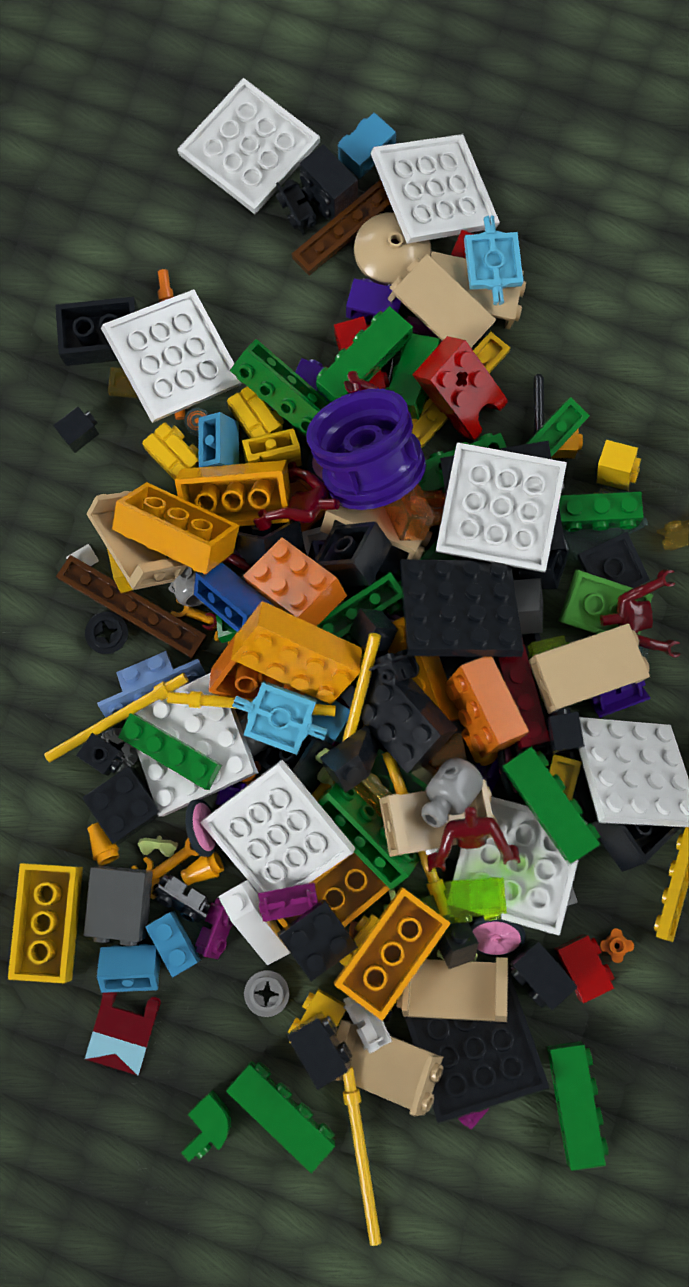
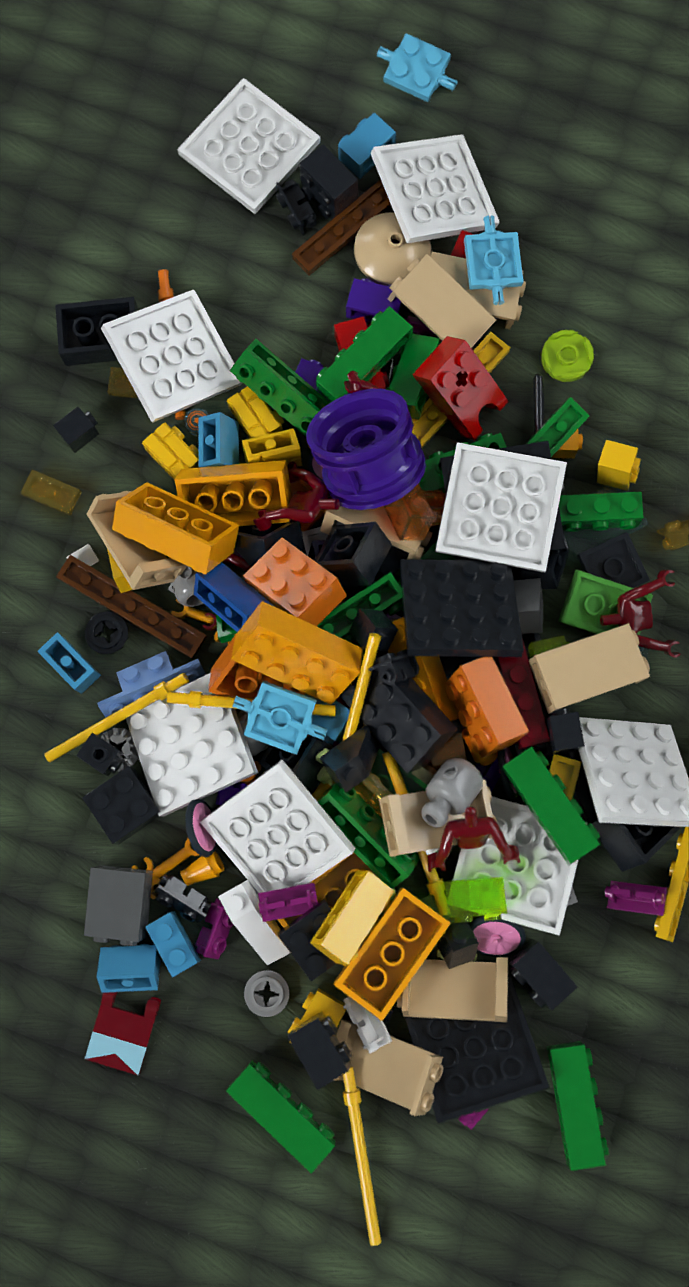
yellow brick [8,863,83,983] -> none
light orange cone [87,822,119,866] -> none
green plate [118,713,222,790] -> none
yellowish green piece [138,836,178,857] -> none
green brick [181,1089,231,1162] -> none
red piece [554,934,615,1003] -> none
dark purple hinge [589,680,650,718] -> none
orange plate [600,928,634,963] -> none
none -> clear yellow plate [21,470,82,516]
none -> dark azure brick [37,632,101,694]
none -> yellow brick [310,870,394,965]
none -> medium azure plate [377,34,457,102]
none -> lime tile [541,330,594,382]
none -> magenta hinge [605,881,667,916]

